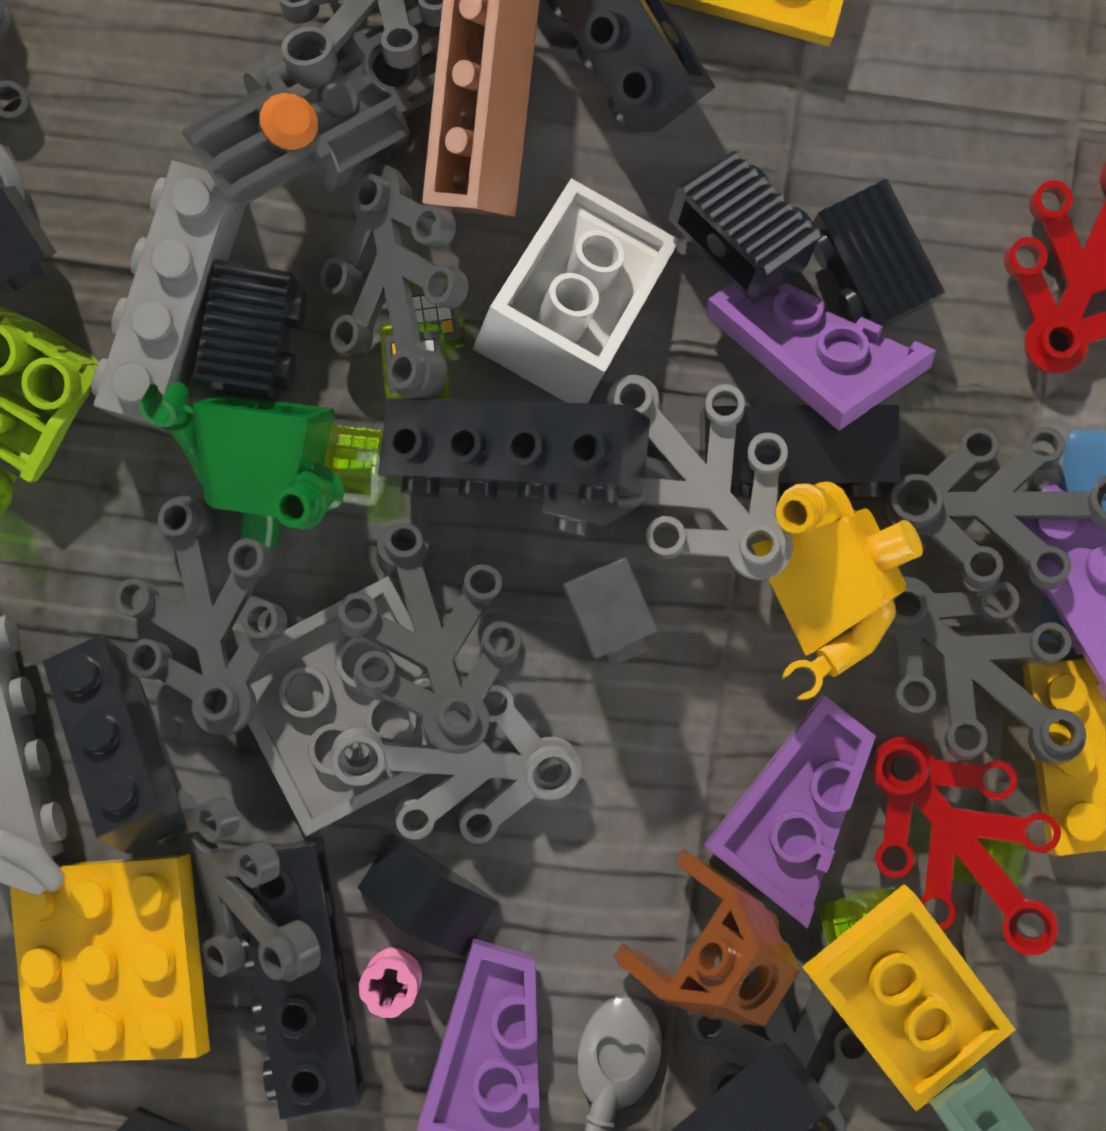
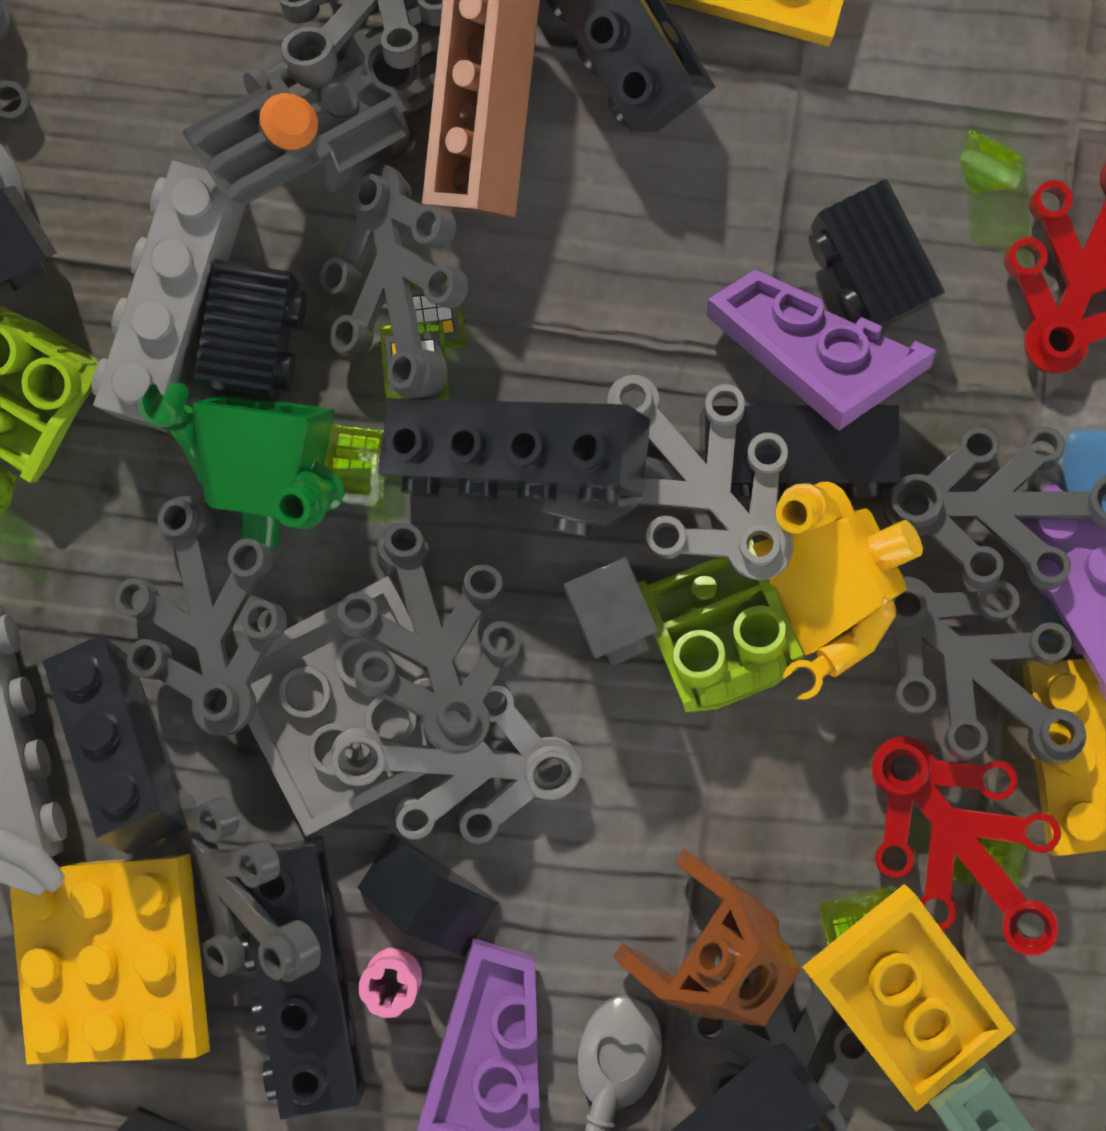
white slope [473,178,679,403] -> none
black brick [668,151,821,304] -> none
medium lavender wing [704,695,876,929] -> none
none -> lime slope [637,538,804,713]
none -> clear neon green slope [959,130,1025,194]

